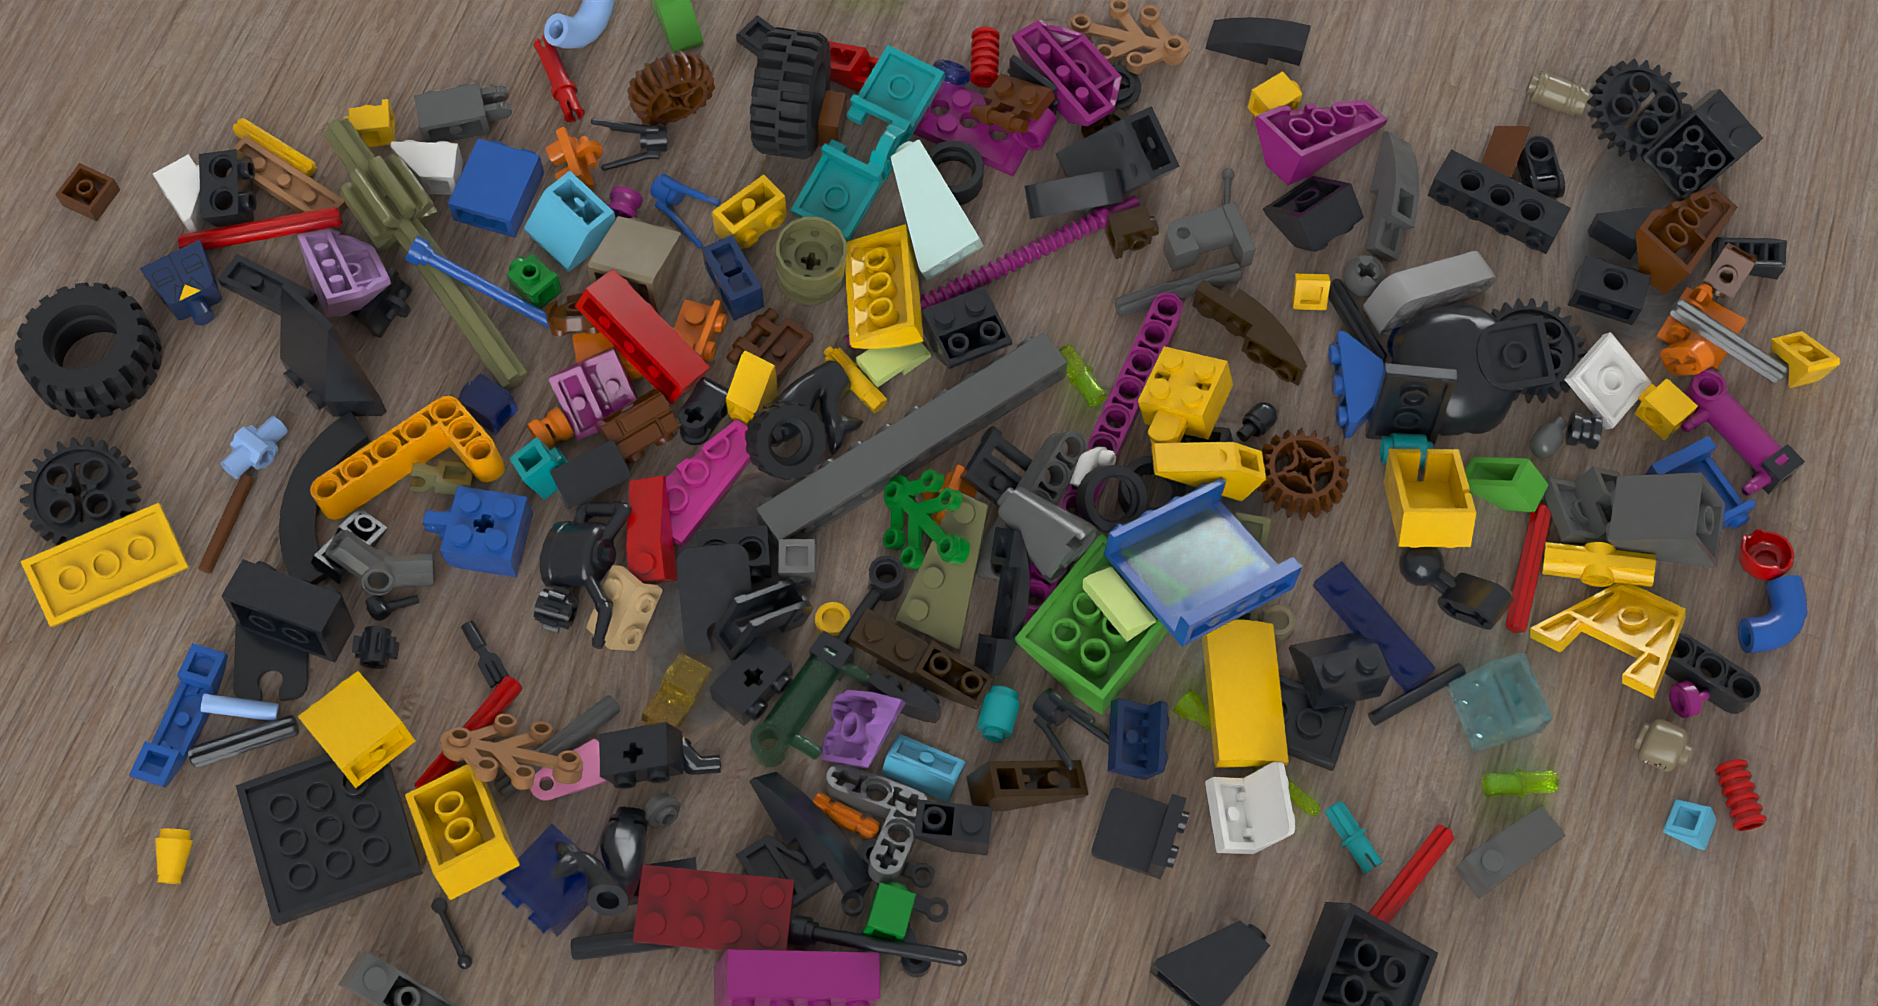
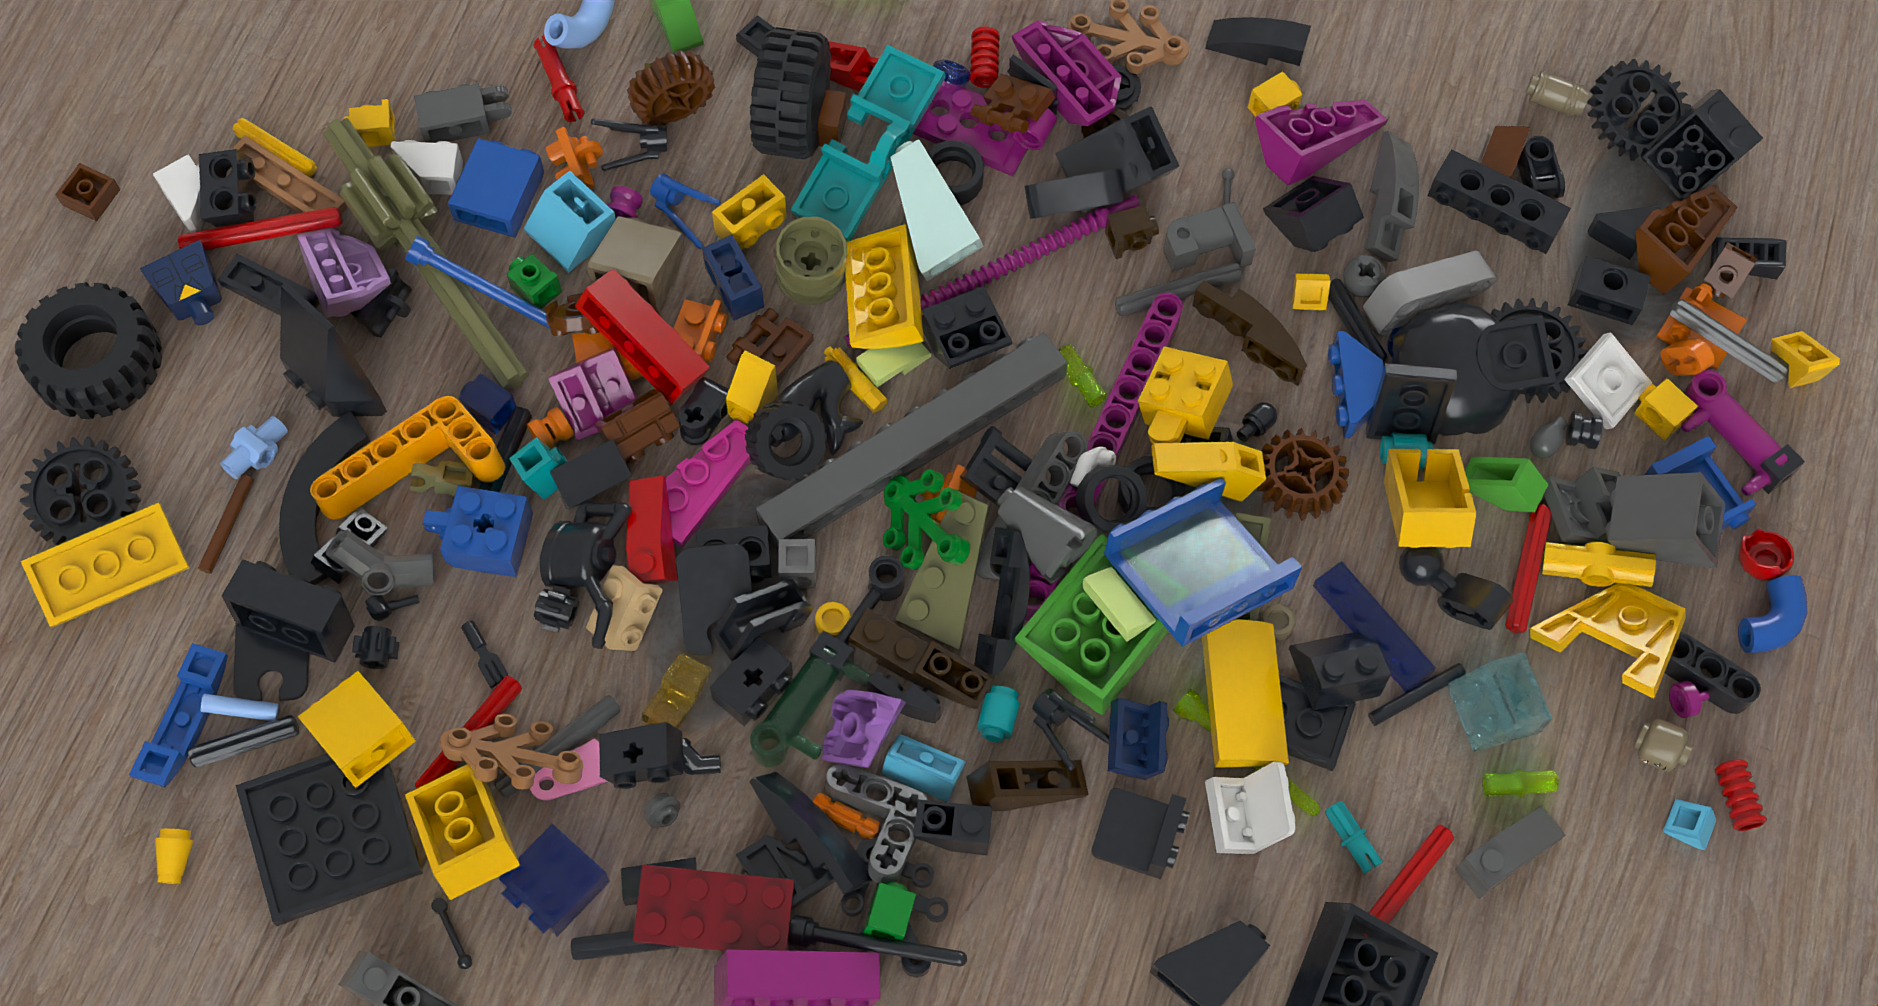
black piece [552,806,648,915] -> none
none -> black axle [478,406,532,492]

